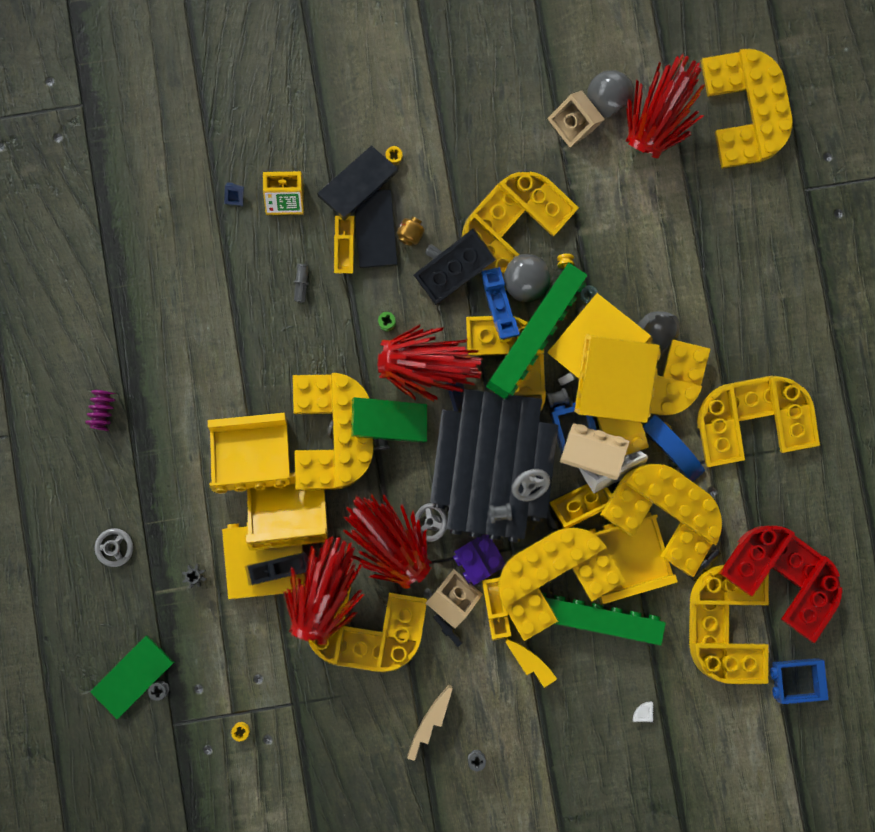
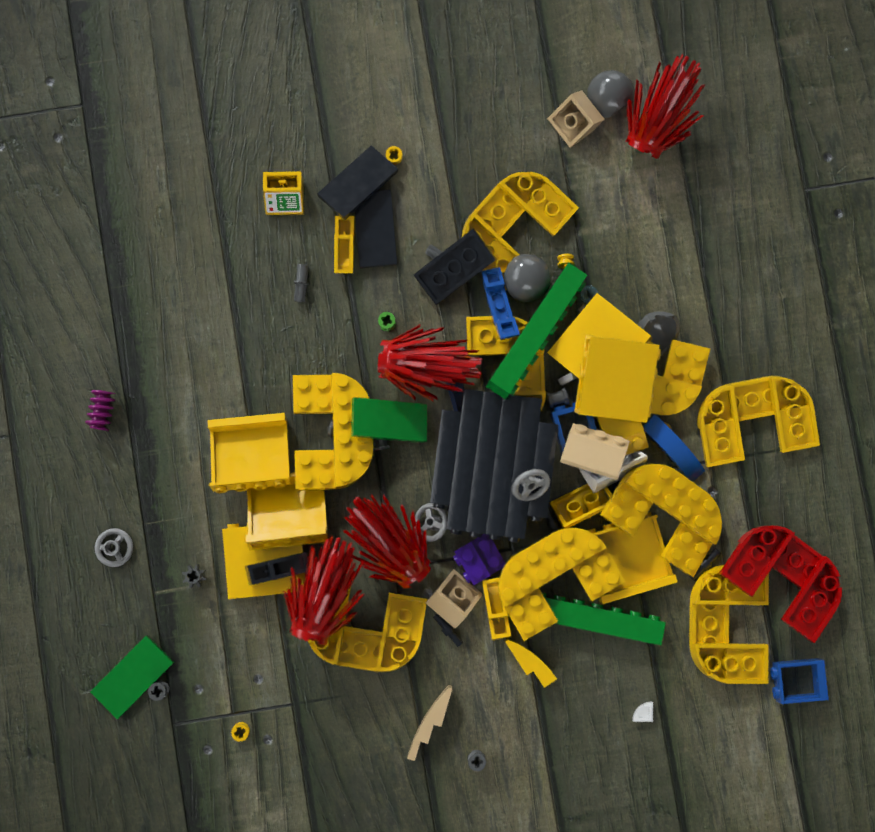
dark blue slope [224,182,244,206] -> none
pearl gold head [397,217,425,246] -> none
dark grey bush [489,503,512,523] -> none
yellow plate [701,49,792,168] -> none

